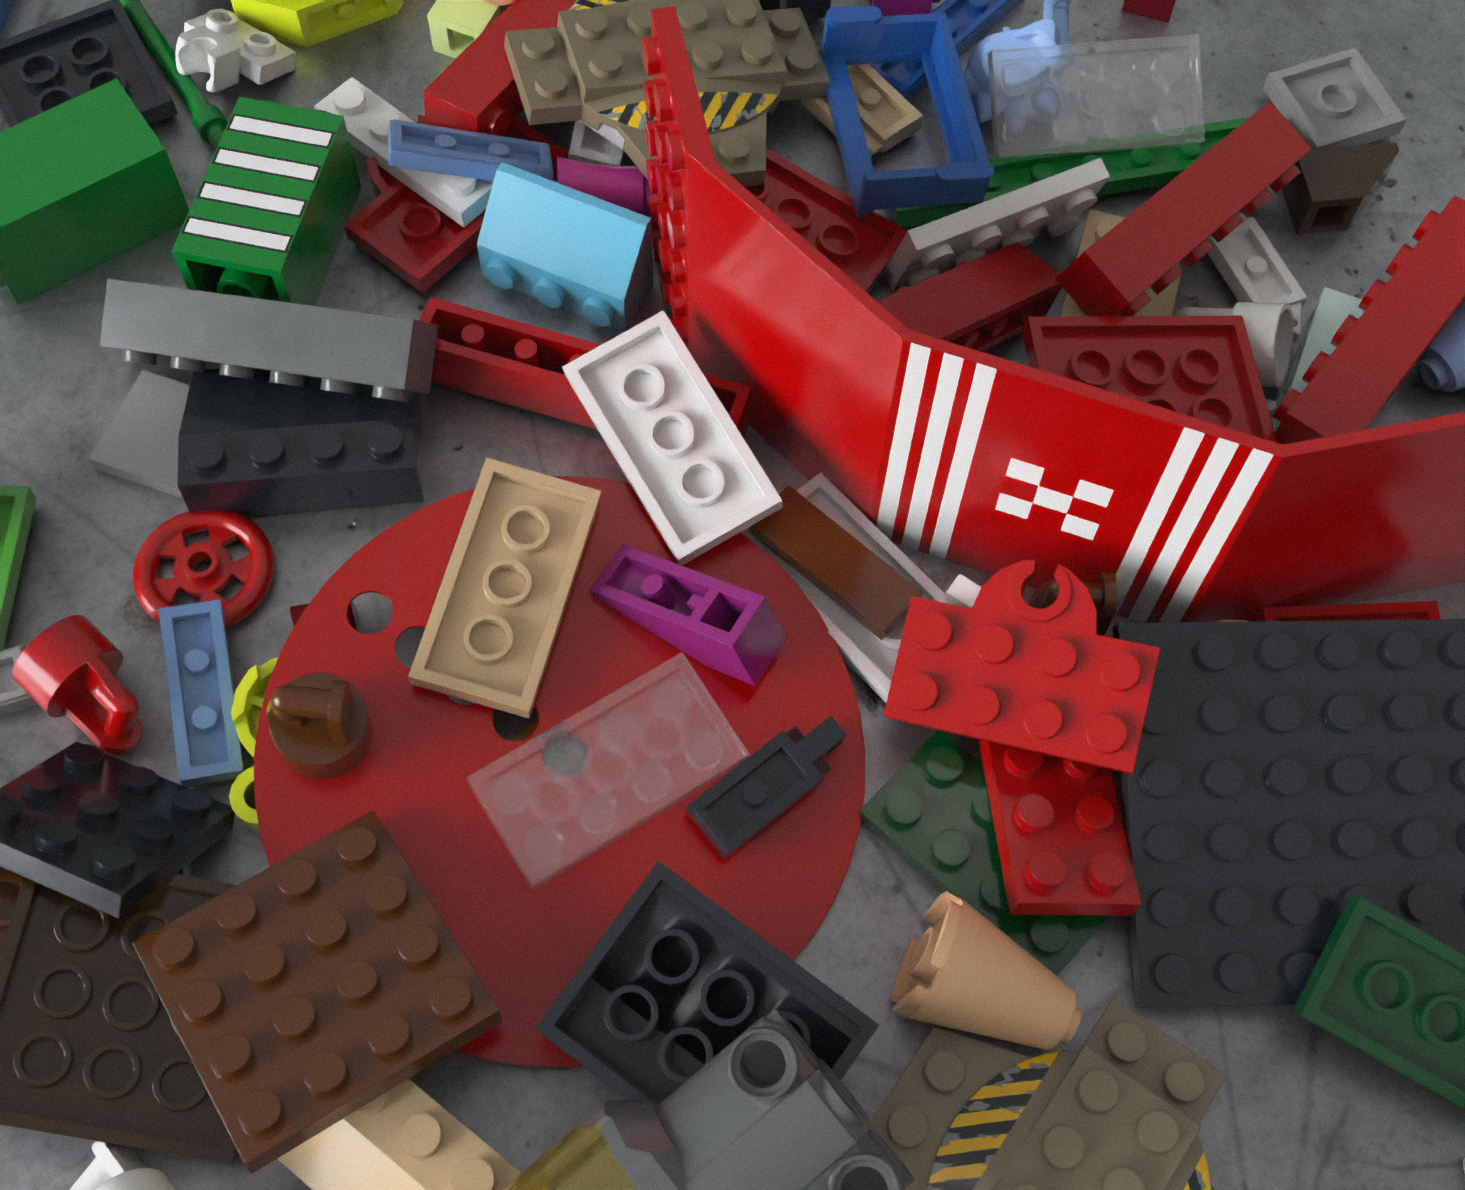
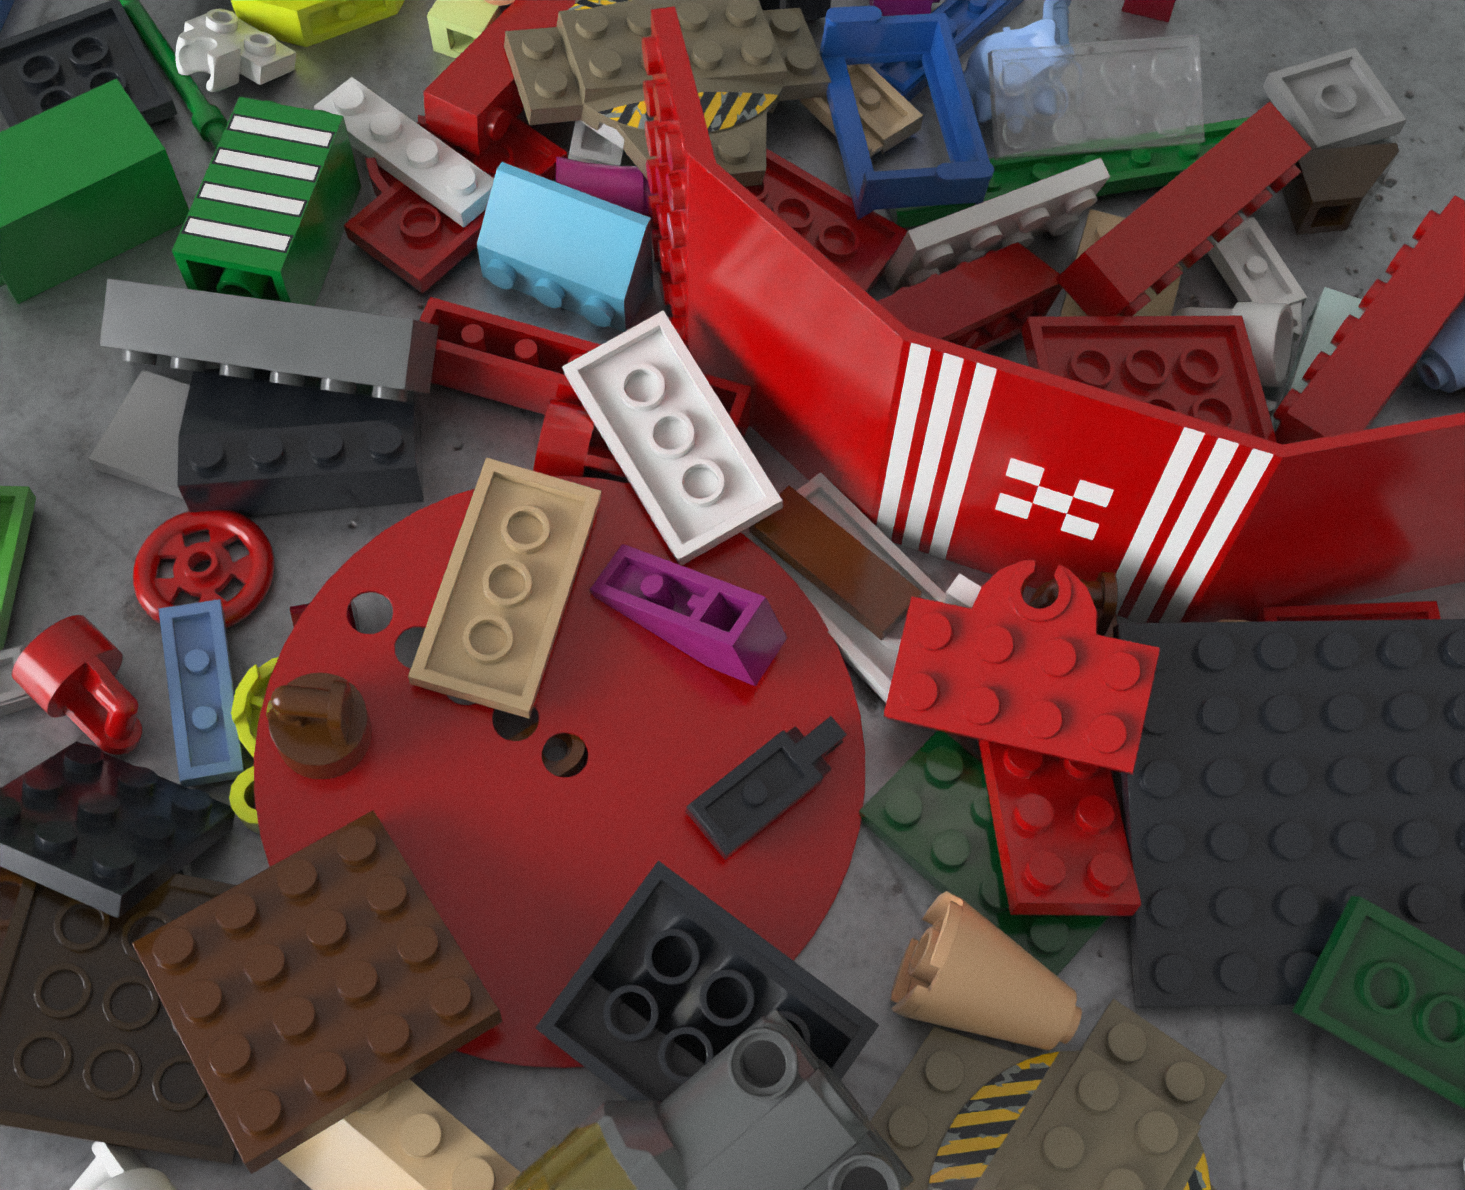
medium blue tile [387,119,554,181] -> none
clear plate [466,652,749,891] -> none
none -> red piece [533,399,626,478]

